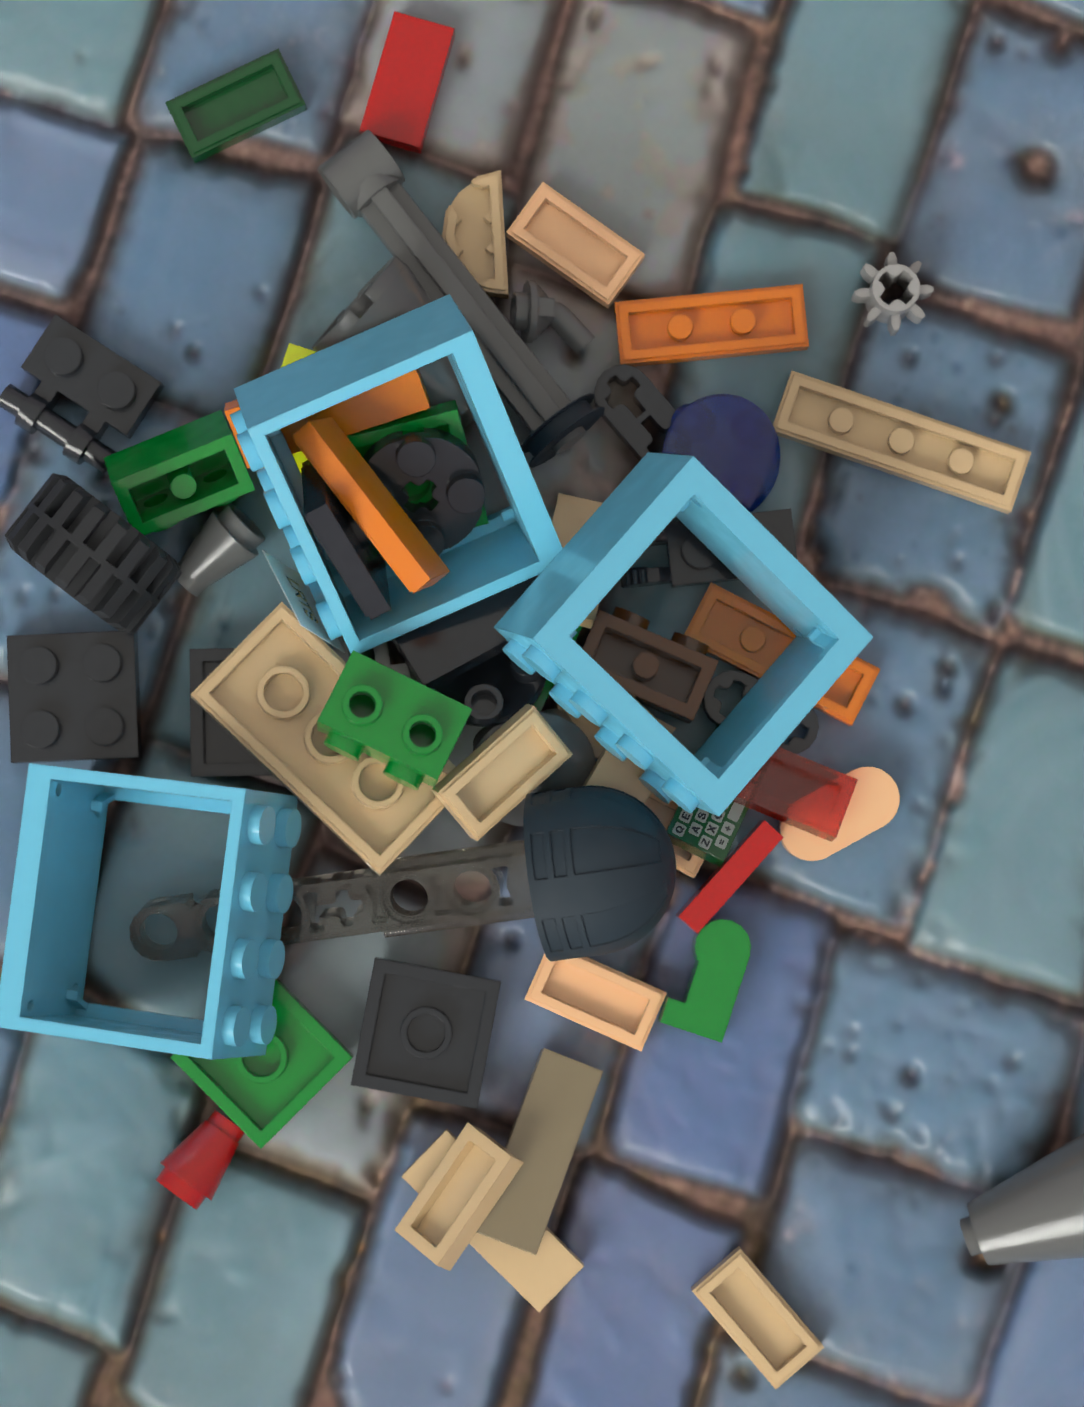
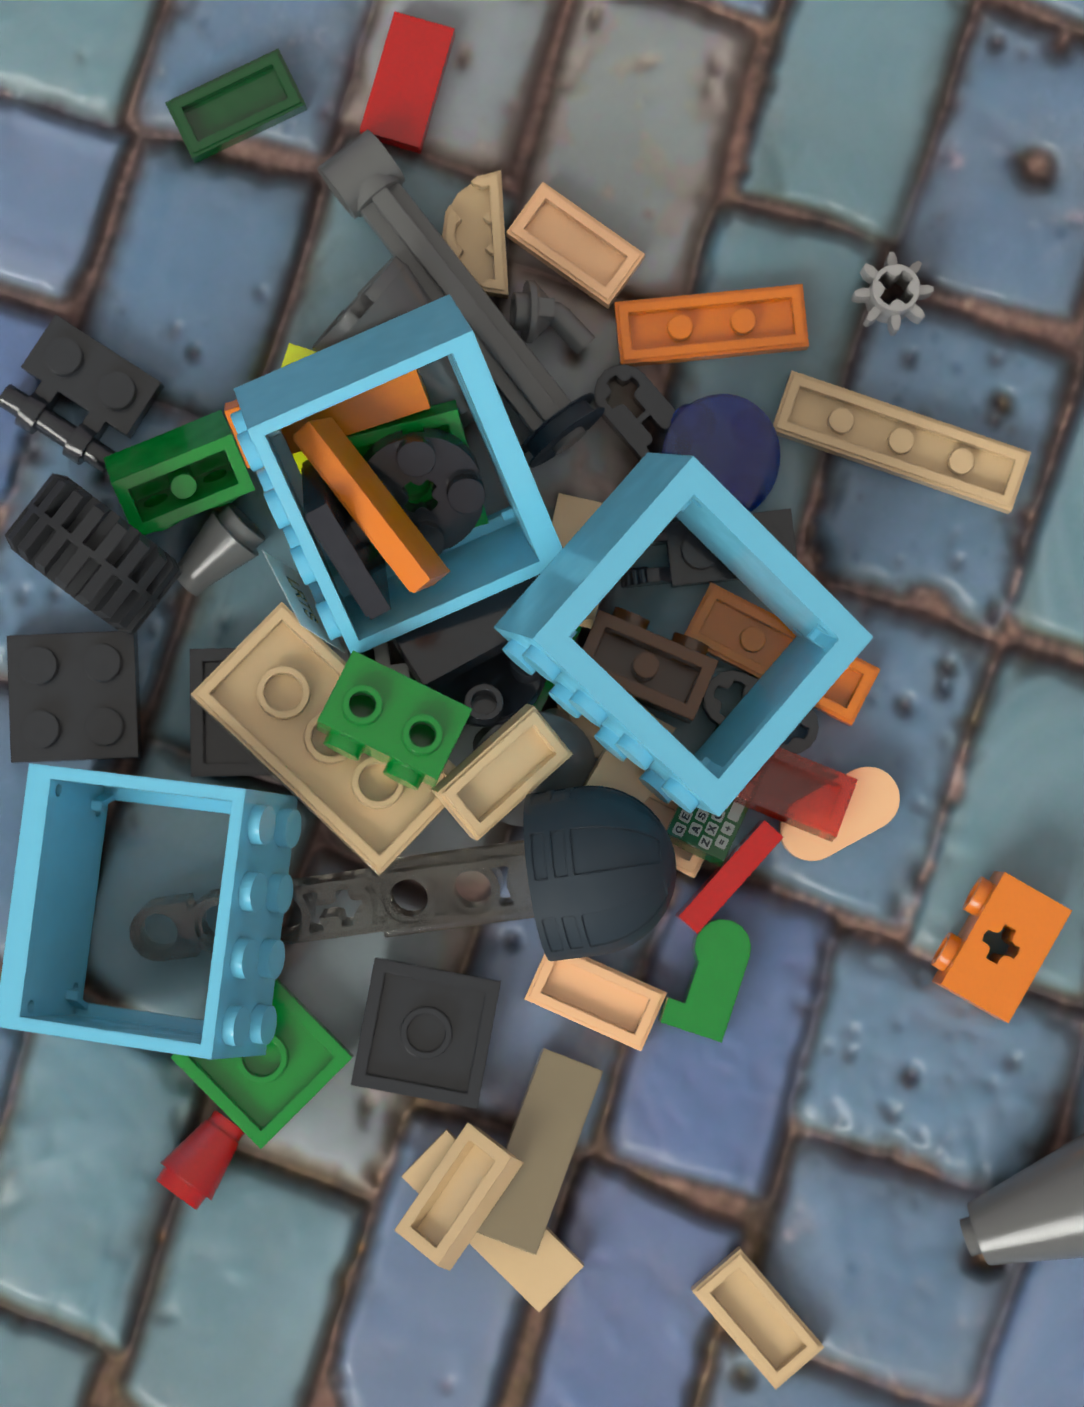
none -> orange brick [931,871,1072,1023]

